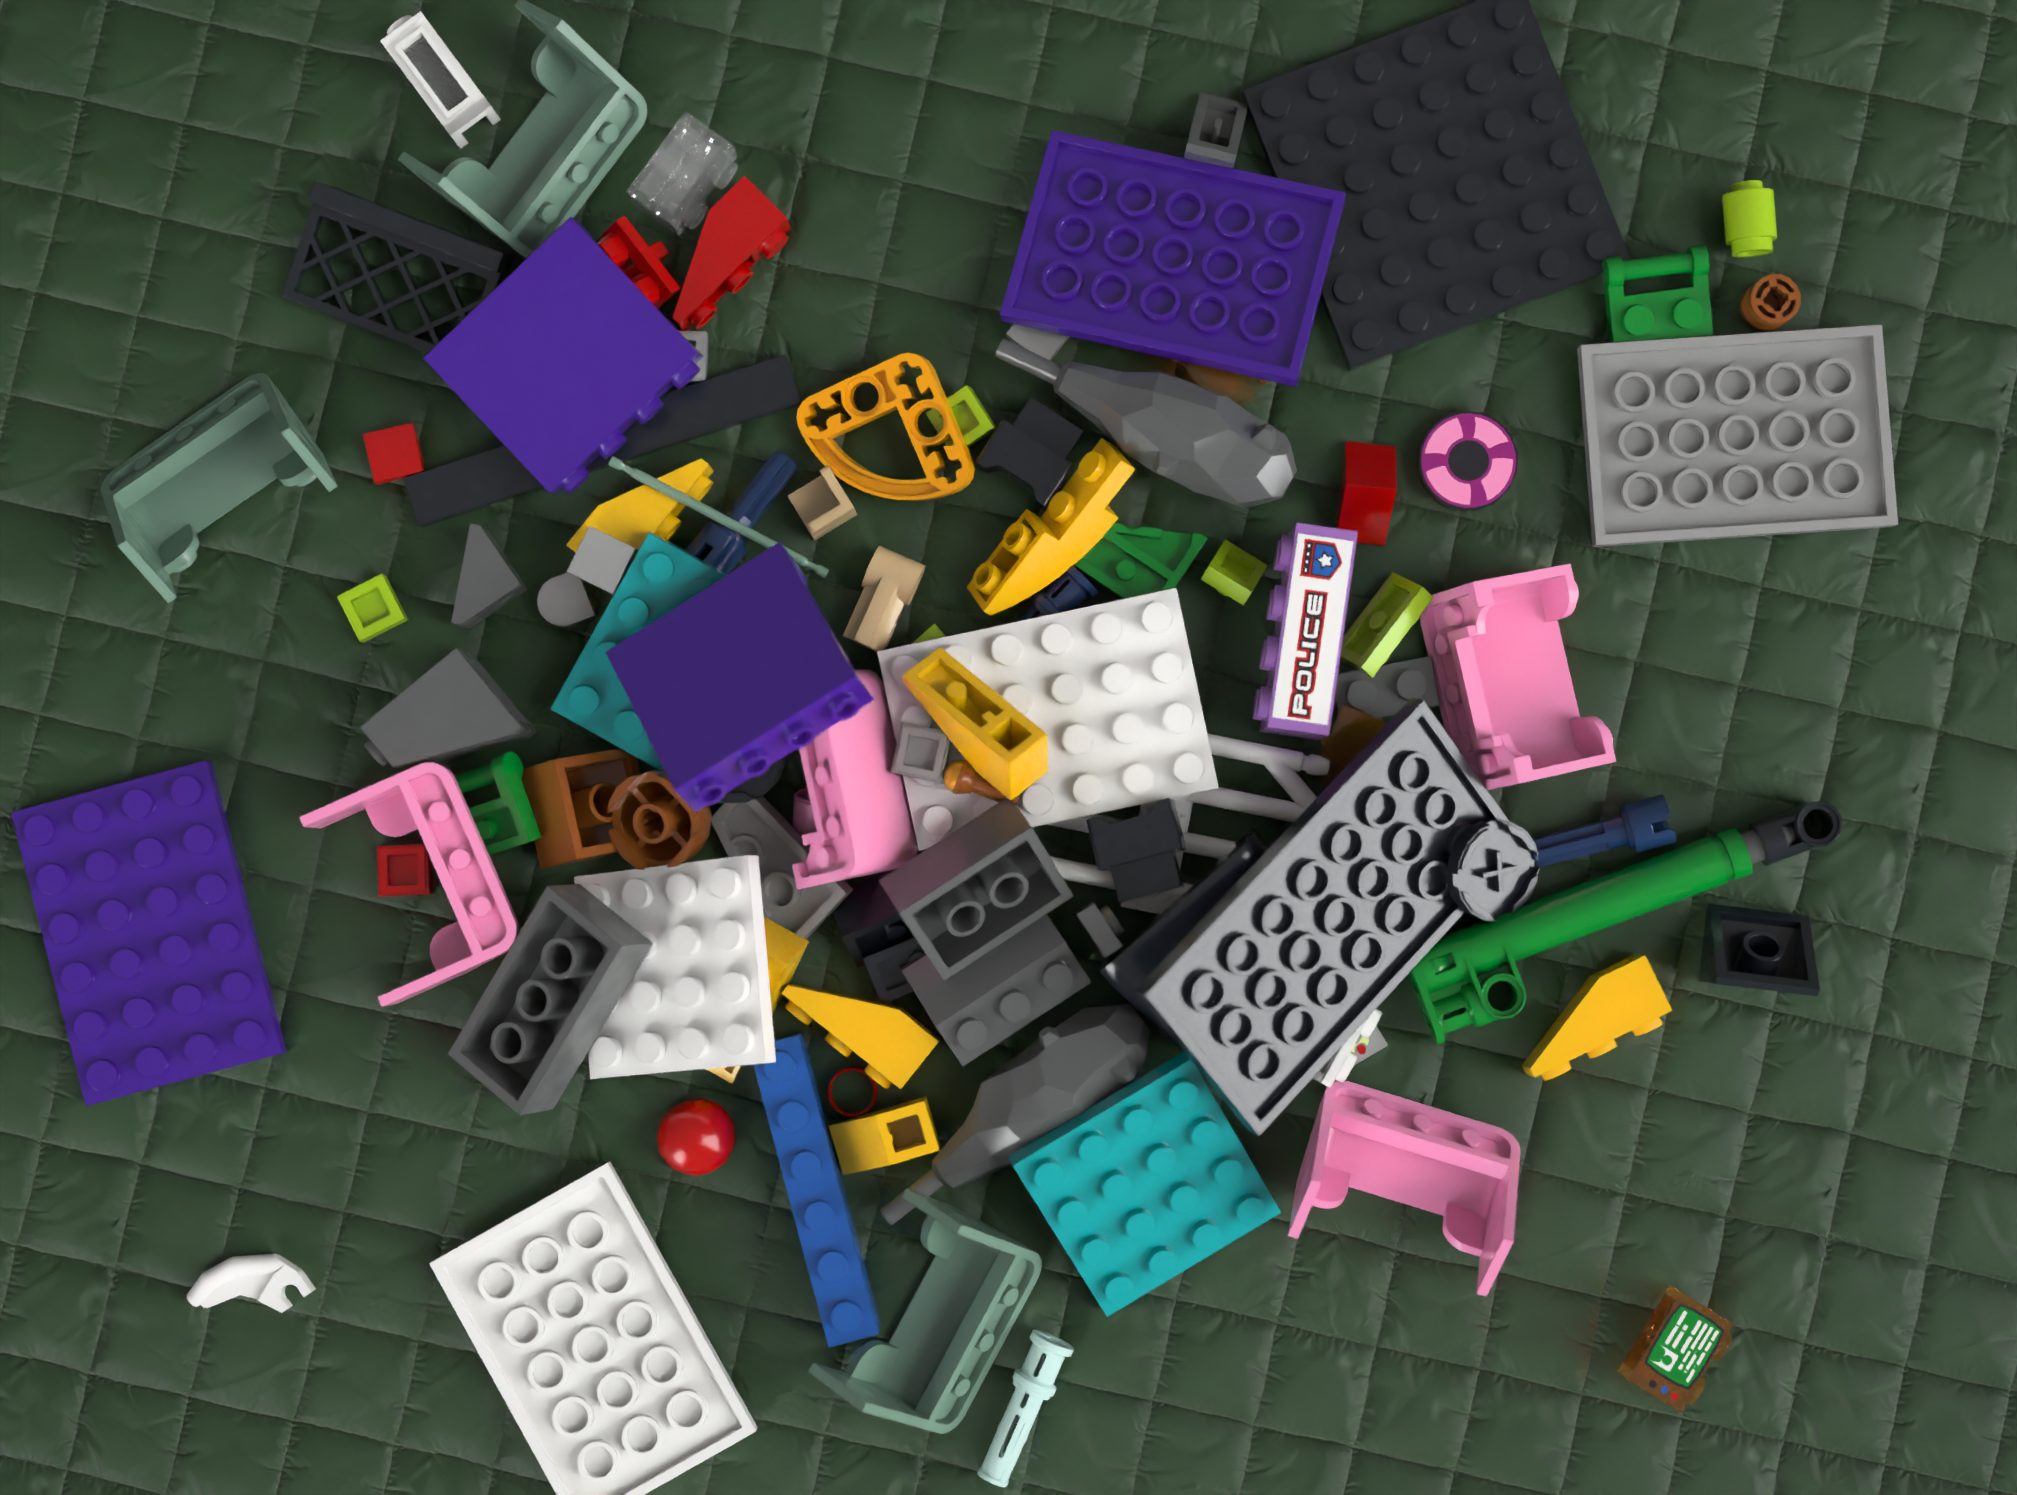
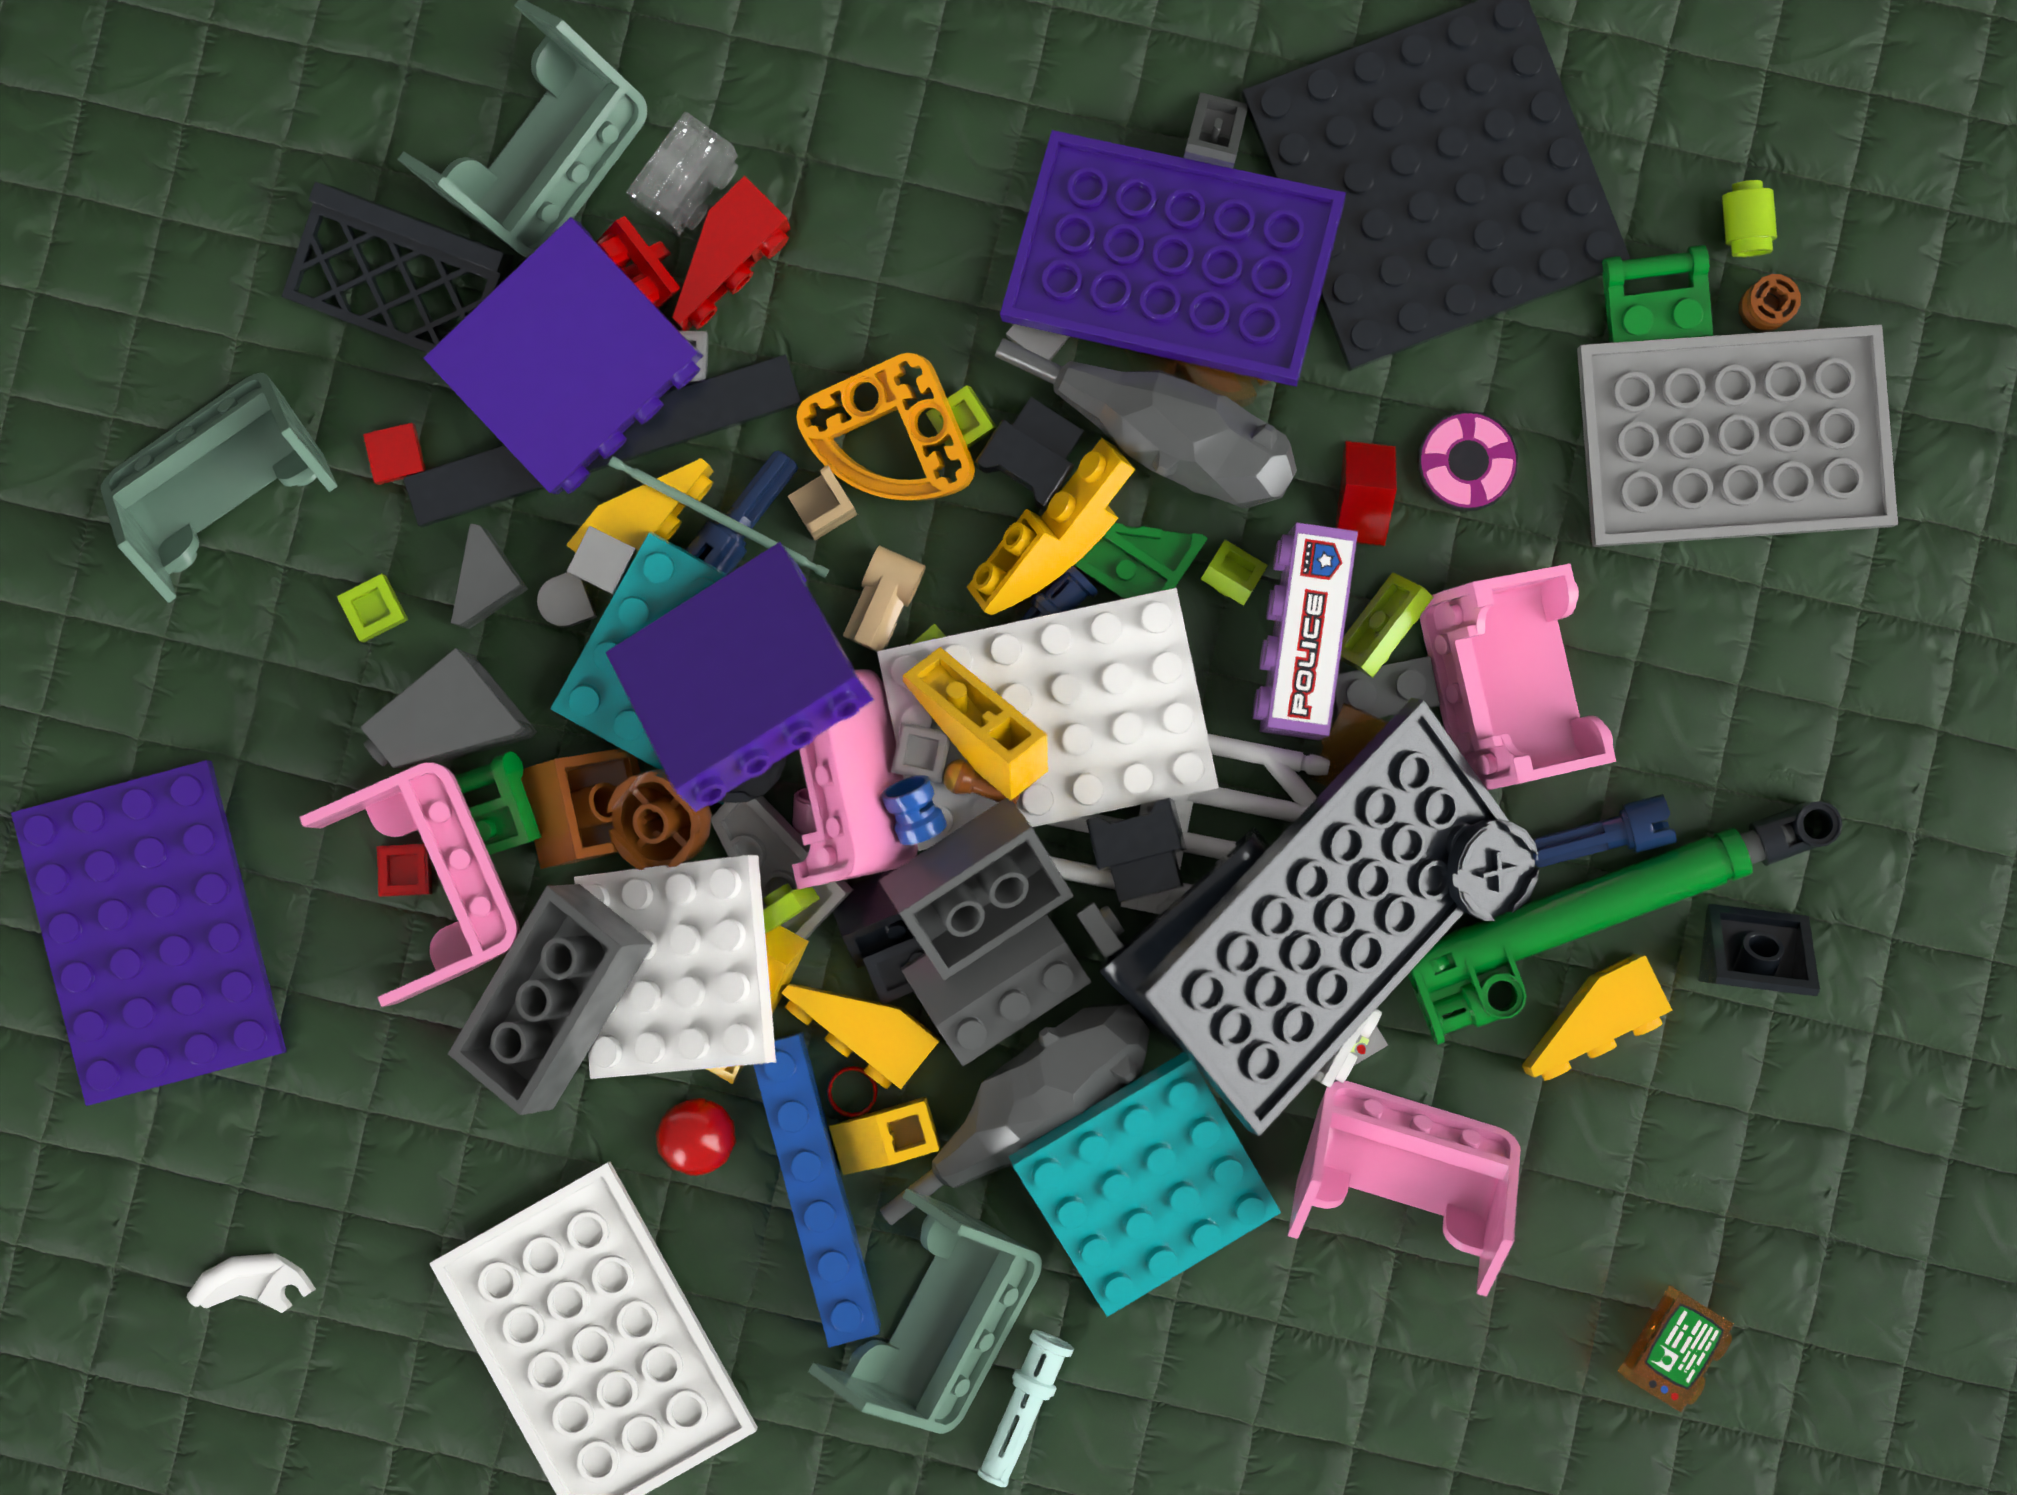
white window [380,11,500,149] -> none
none -> lime plate [762,883,820,934]
none -> blue wheel [881,775,947,845]

